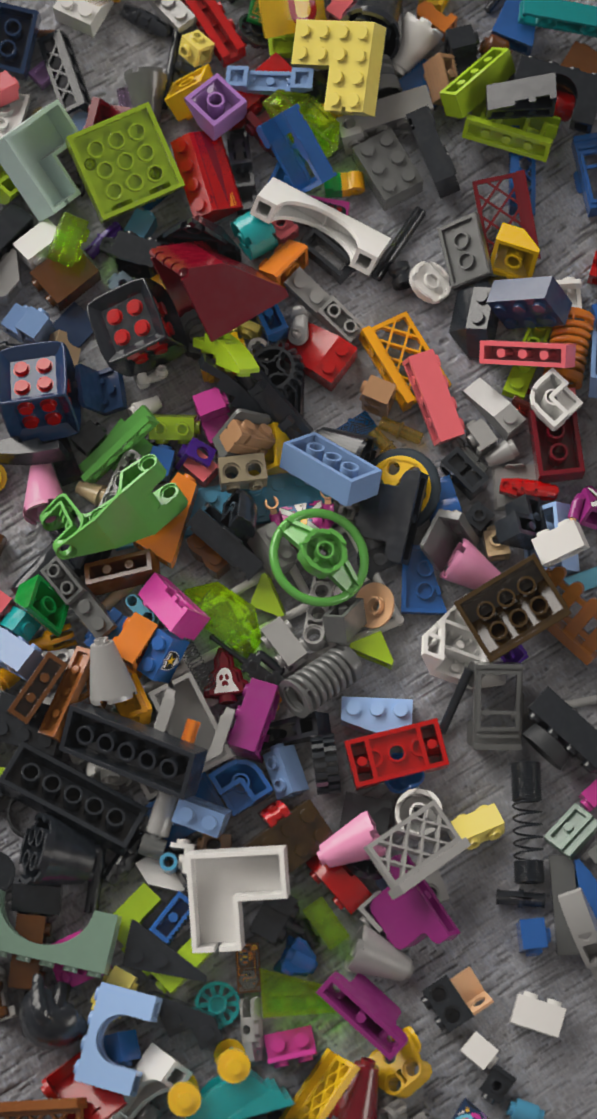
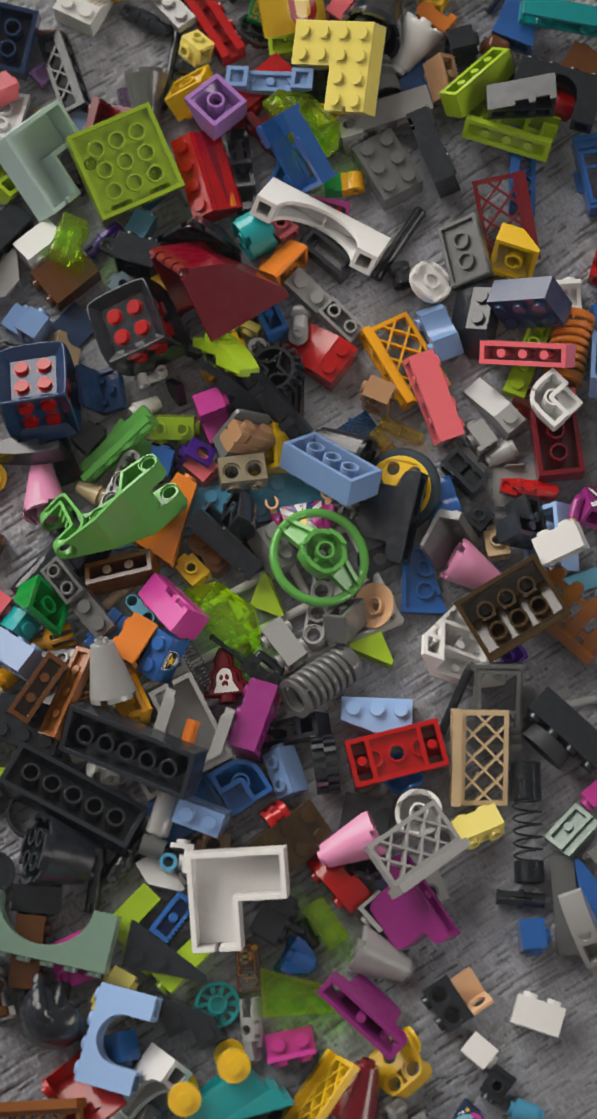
none -> black tile [165,378,187,407]
none -> yellow brick [175,552,212,591]
none -> medium blue brick [414,303,464,362]
none -> tan fence [449,708,509,807]

